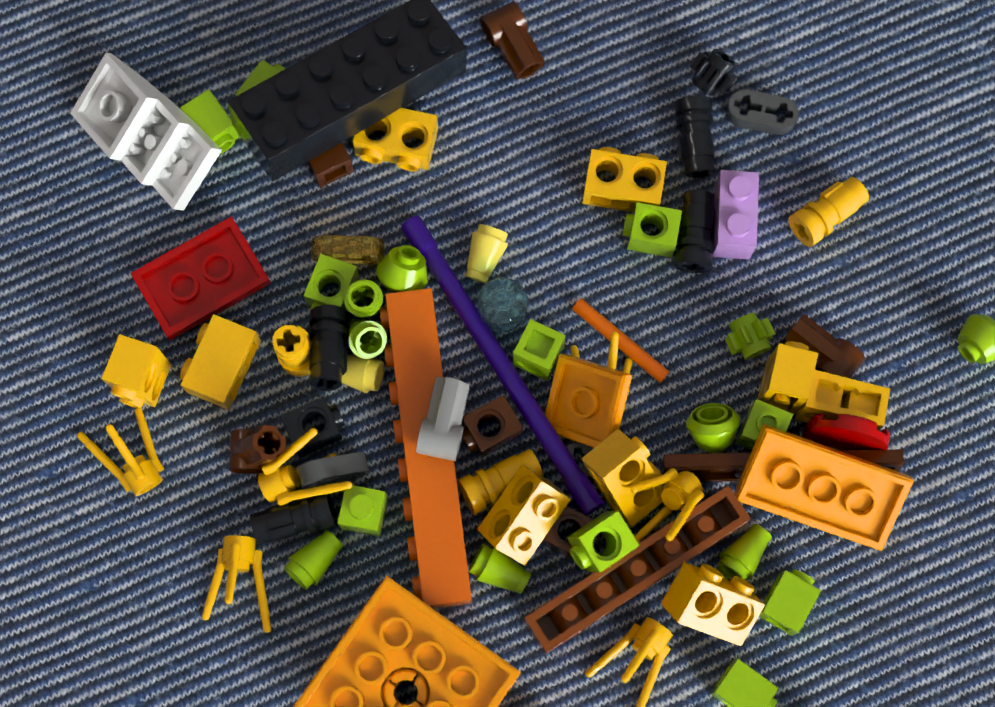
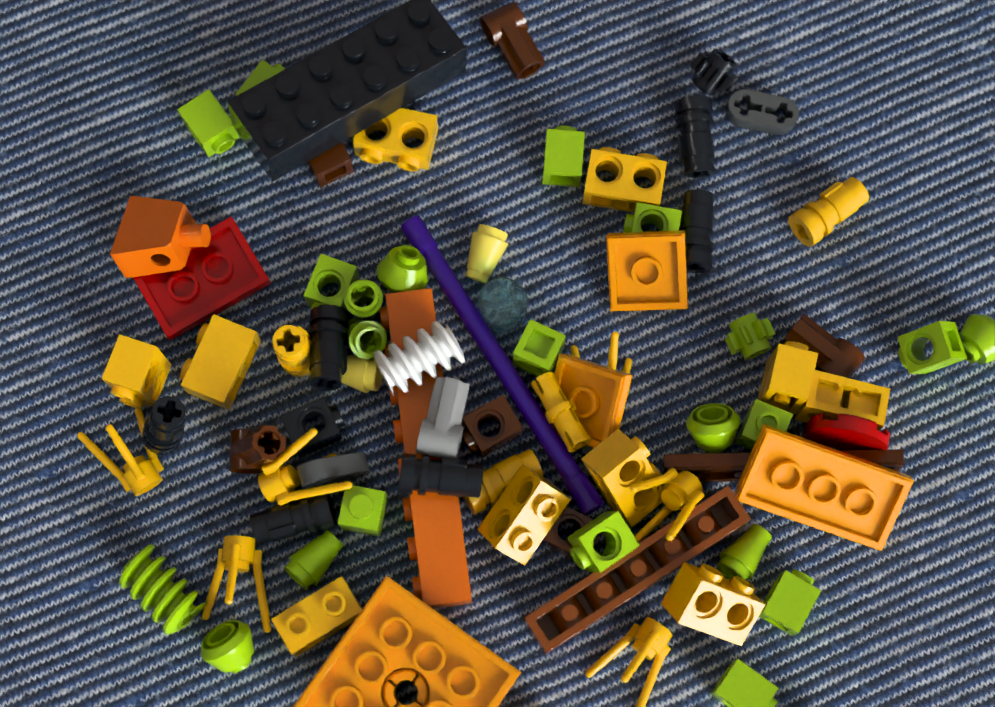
white slope [70,52,222,211] -> none
clear yellow beam [311,235,385,265] -> none
lime cone [468,544,531,594] -> none
orange piece [572,298,670,383] -> none
lavender brick [712,170,759,259] -> none
none -> orange torso [110,196,211,278]
none -> lime piece [119,544,207,635]
none -> black axle [142,396,186,455]
none -> lime cone [200,620,254,673]
none -> yellow brick [271,576,362,657]
none -> white piece [374,321,465,396]
none -> black axle [398,453,483,498]
none -> yellow pin [531,372,591,452]
none -> lime brick [542,126,585,187]
none -> light orange tile [606,230,688,311]
none -> lime brick [897,321,967,374]

